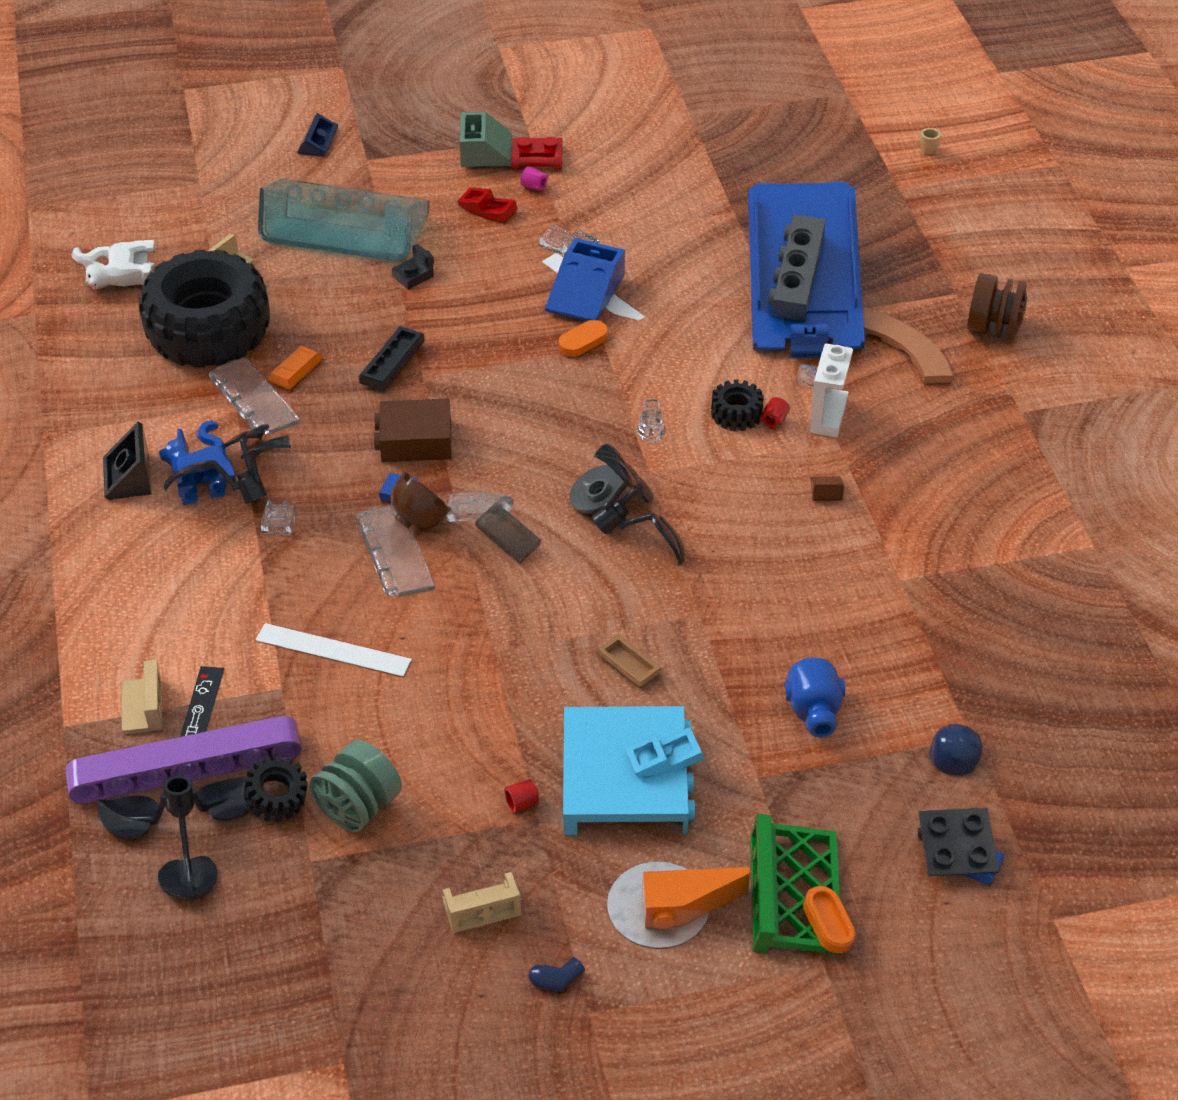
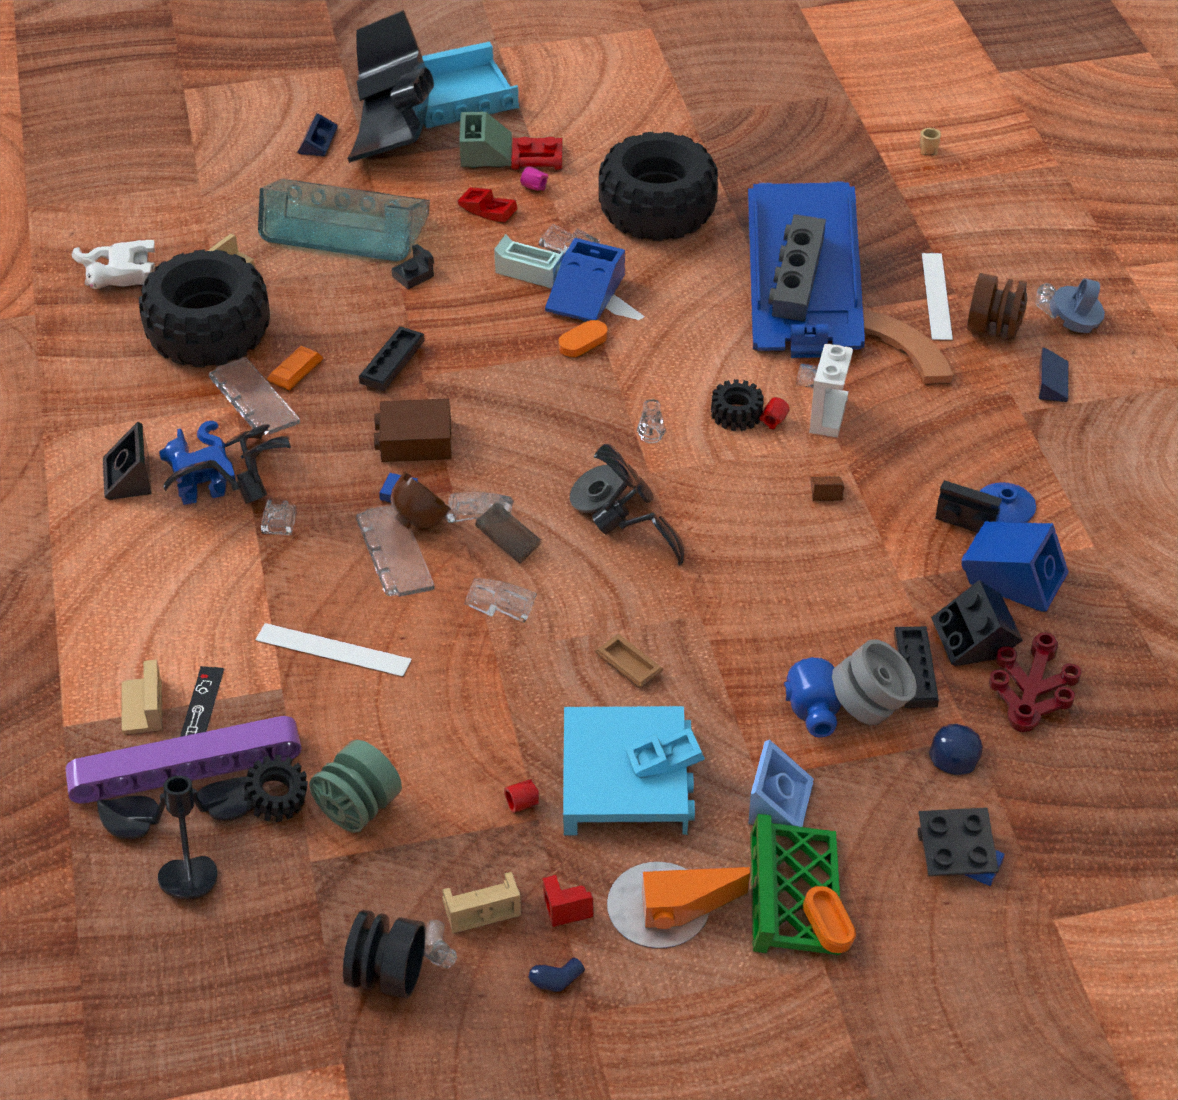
none -> black wheel [343,910,426,999]
none -> black beam [347,10,434,163]
none -> medium azure panel [422,42,519,128]
none -> clear arm [424,920,457,968]
none -> clear slope [464,578,537,623]
none -> light aqua window [494,234,564,288]
none -> red panel [542,875,594,927]
none -> black tyre [599,132,718,241]
none -> light blue slope [748,740,814,827]
none -> light grey wheel [832,639,917,725]
none -> black plate [894,626,939,708]
none -> white sticker [922,253,953,340]
none -> black slope [931,580,1023,666]
none -> black plate [935,480,1002,533]
none -> blue slope [961,521,1069,612]
none -> blue dish [980,482,1036,523]
none -> dark red plant [989,632,1082,732]
none -> clear arm [1035,283,1059,319]
none -> dark blue slope [1039,347,1068,402]
none -> sand blue tile [1049,278,1105,333]

